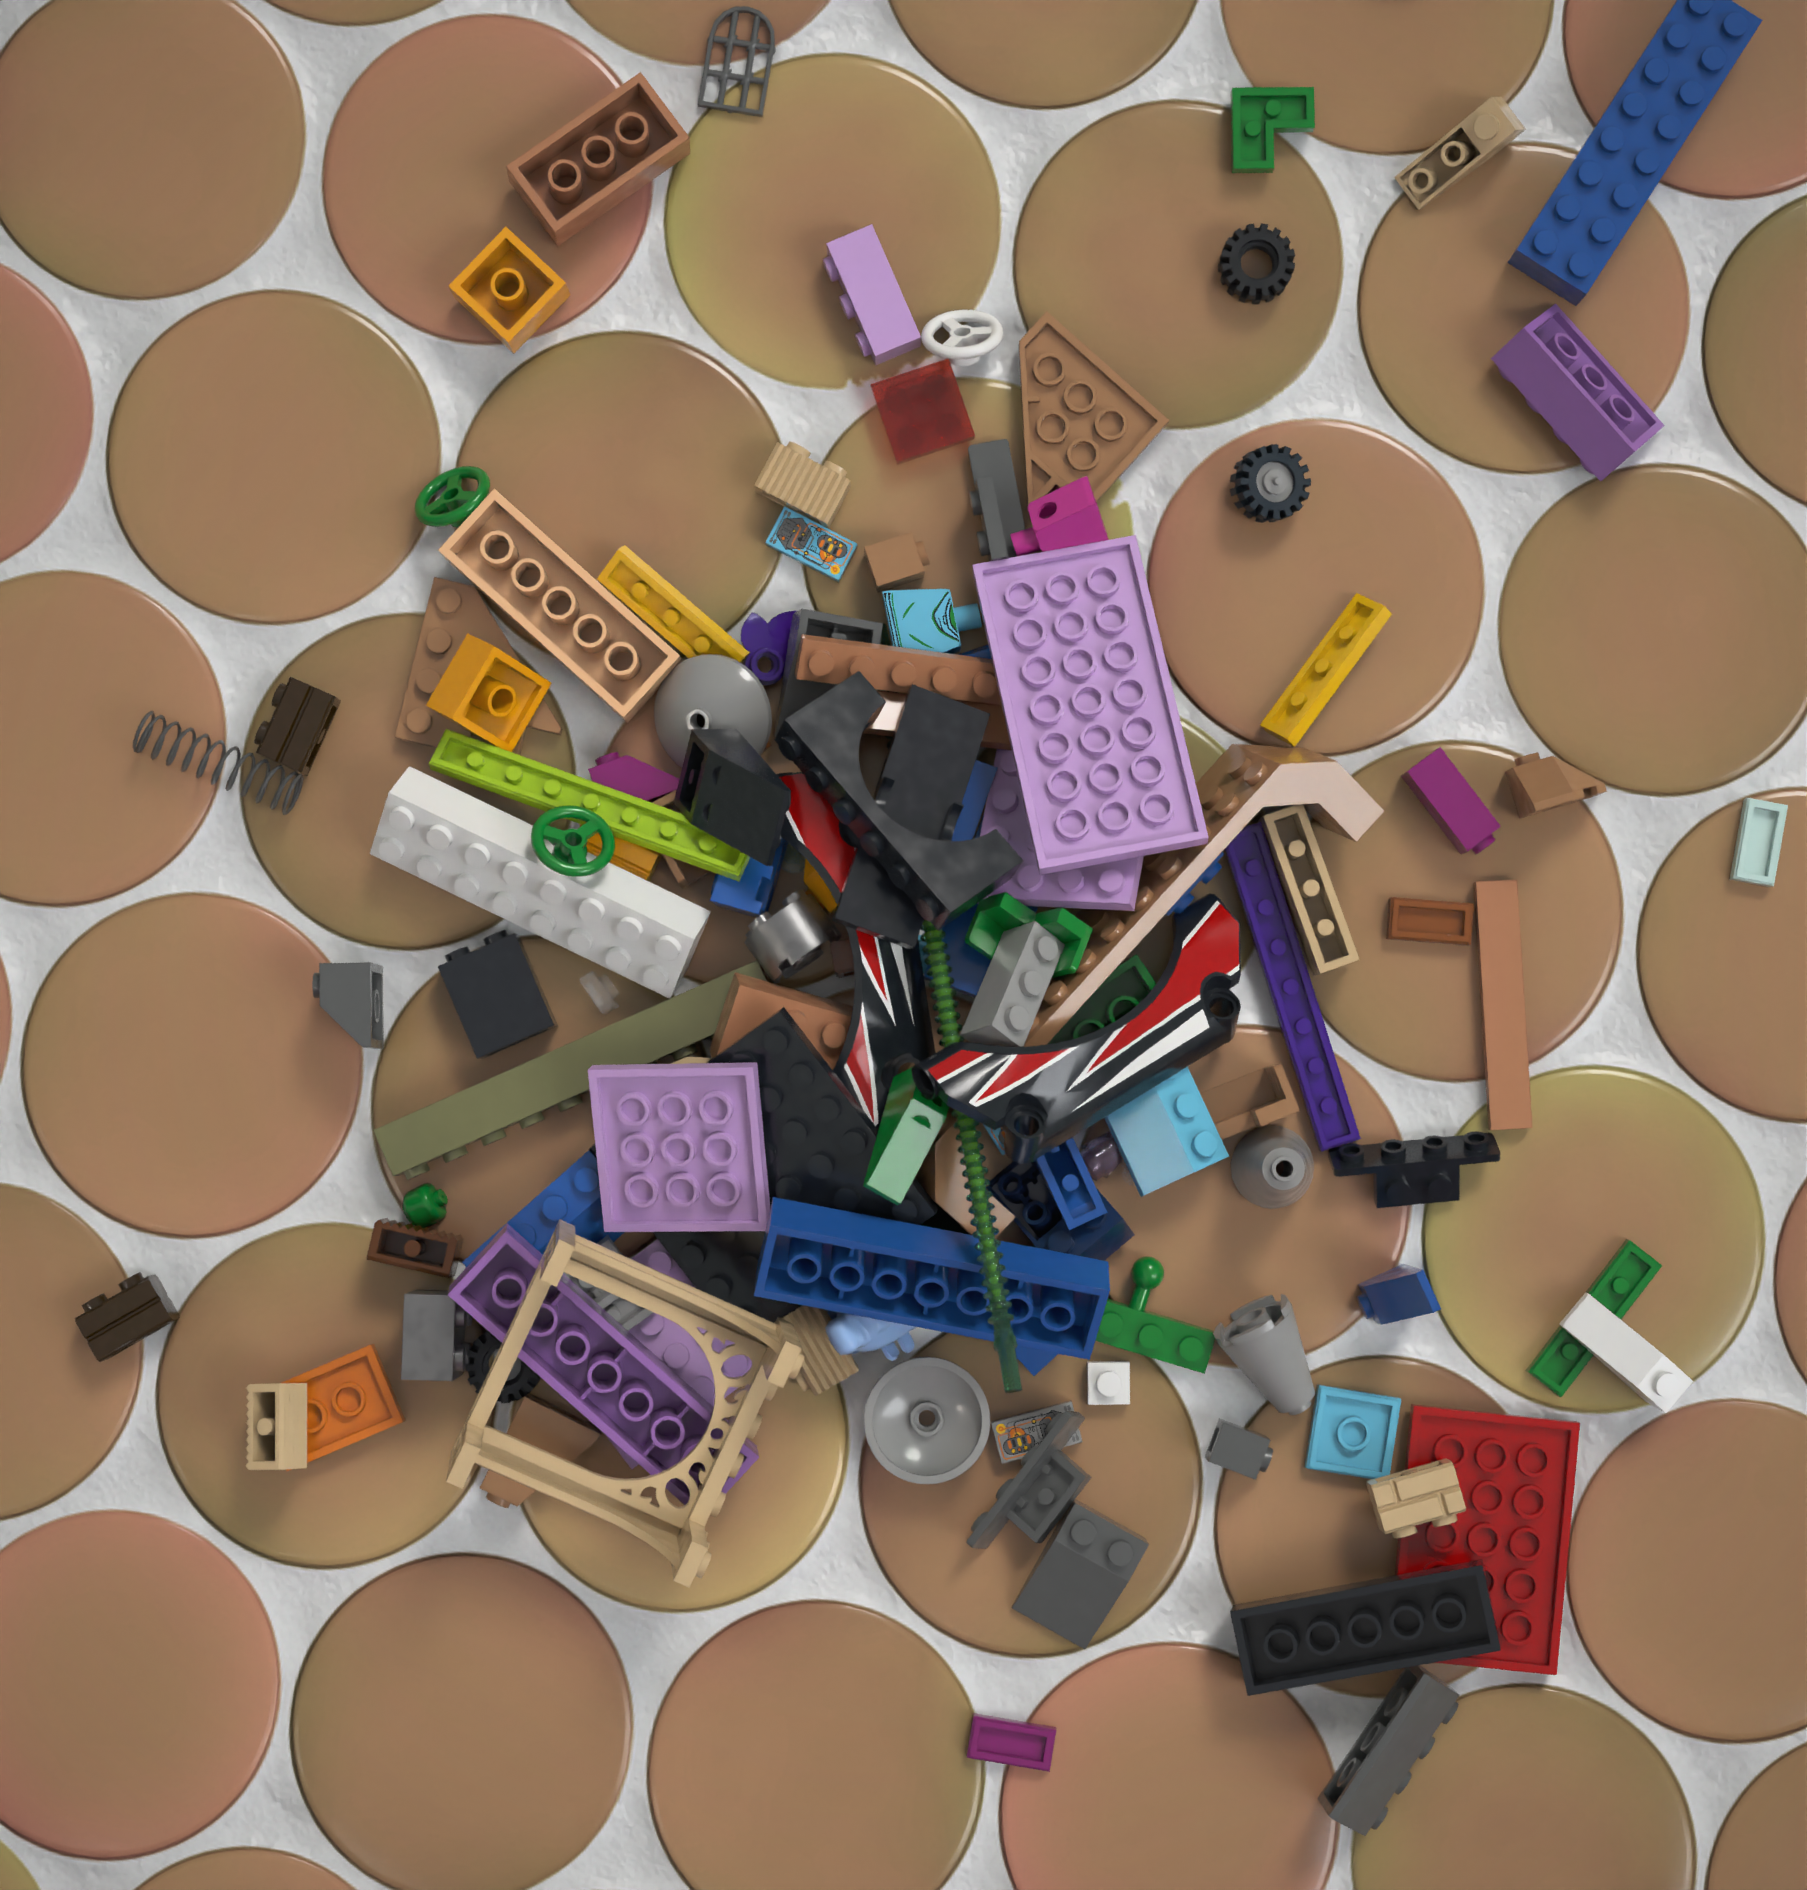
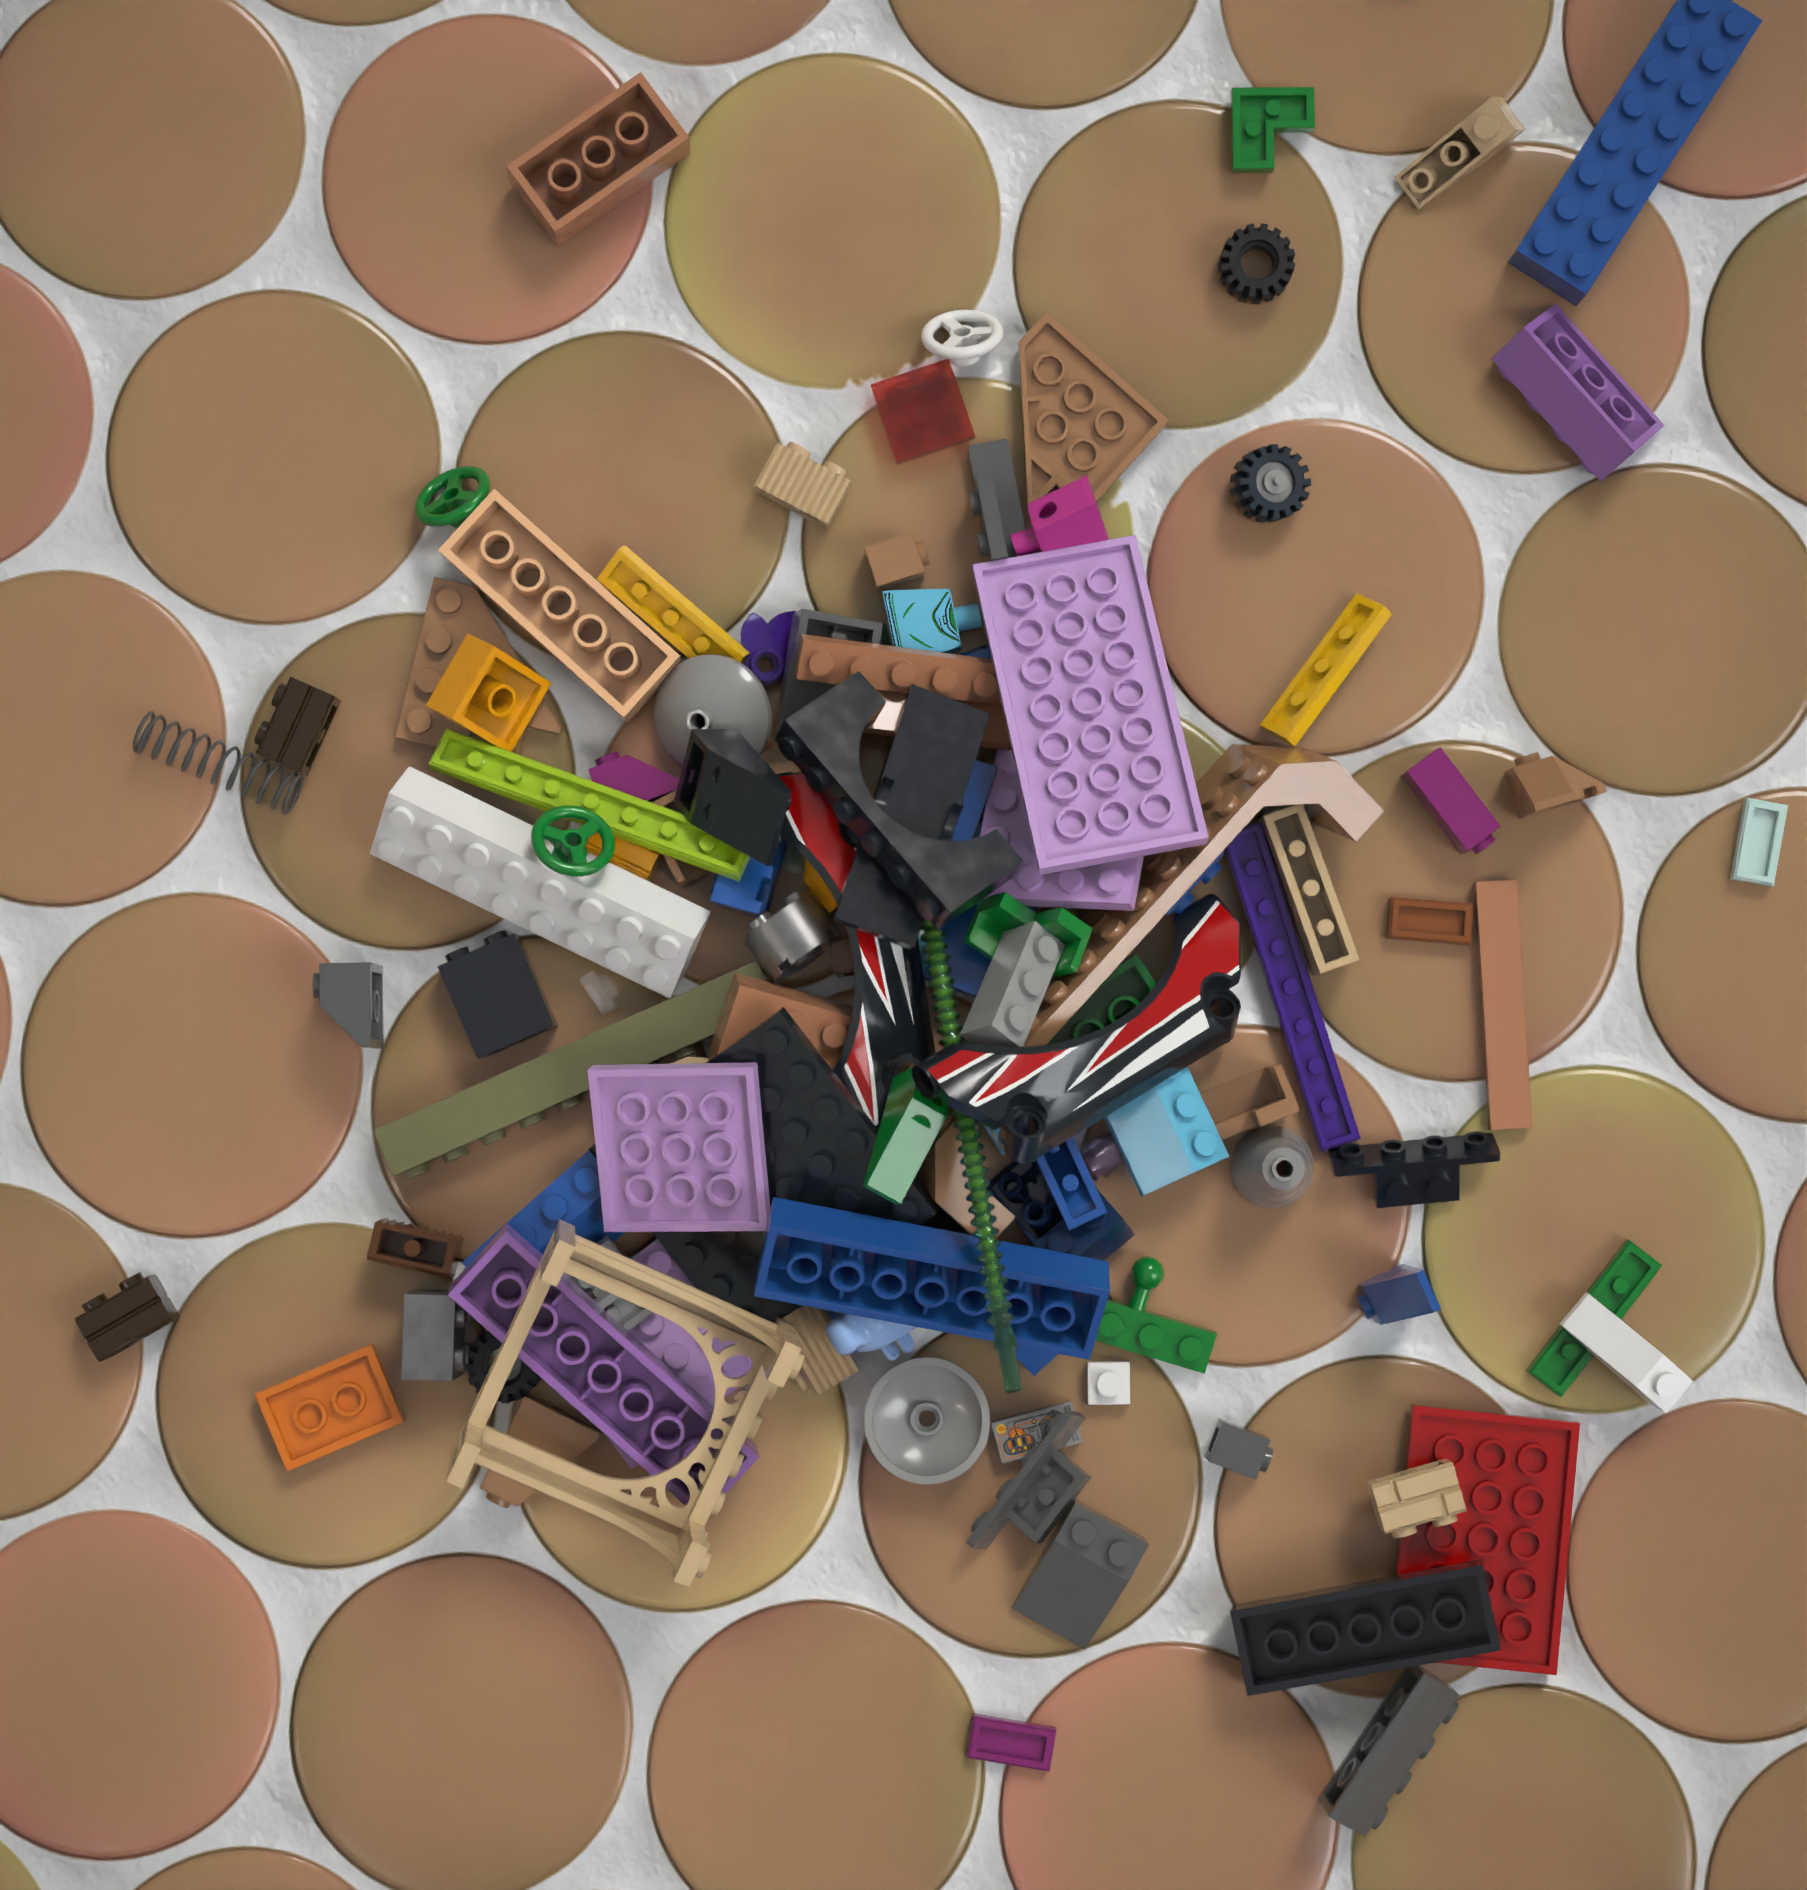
tan brick [245,1383,307,1470] -> none
green piece [403,1183,448,1228] -> none
light orange brick [448,226,571,354] -> none
dark grey window [698,6,776,117] -> none
tile [765,506,858,582] -> none
lavender brick [822,224,921,366] -> none
light grey cone [1213,1294,1315,1415] -> none
medium azure tile [1304,1384,1401,1479] -> none

